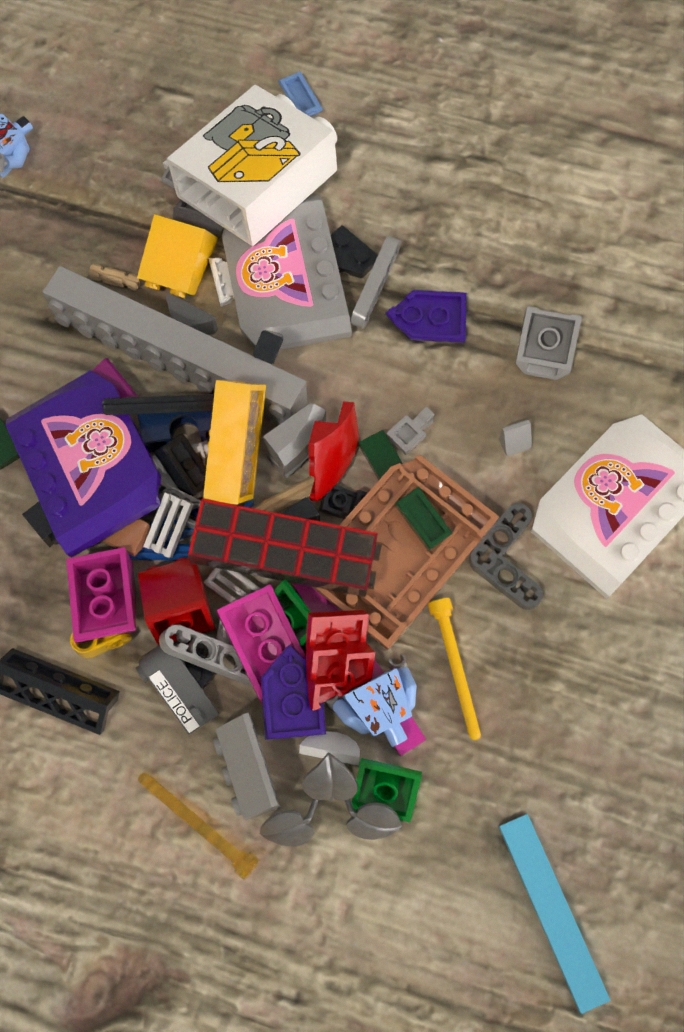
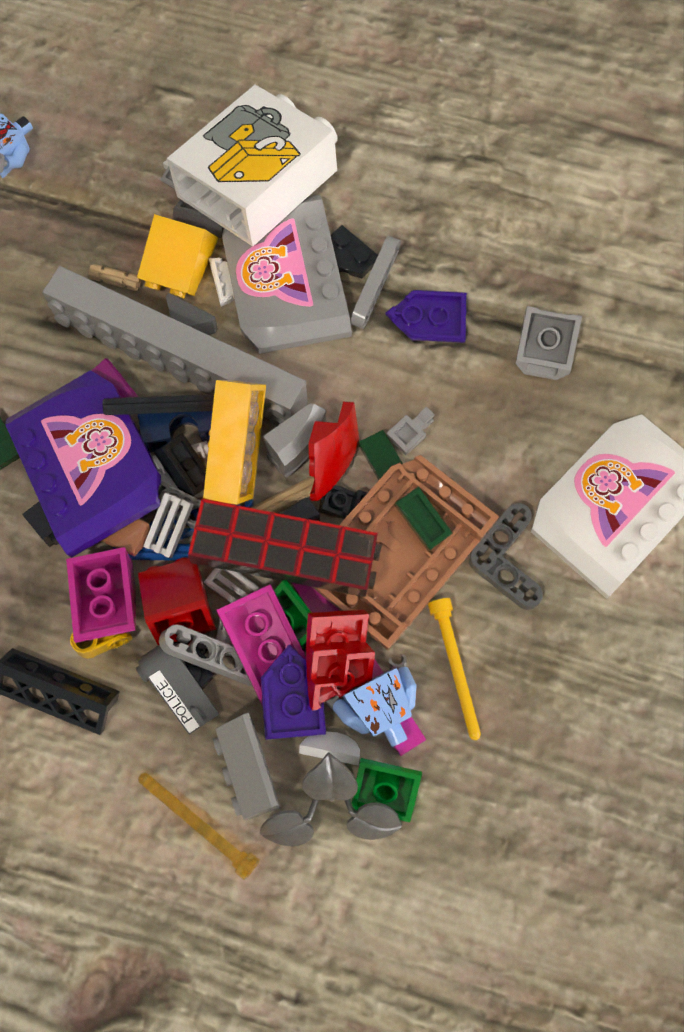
black slope [253,330,284,364] -> none
medium blue tile [278,71,323,117] -> none
medium azure tile [498,814,611,1014] -> none
light grey slope [499,420,532,456] -> none

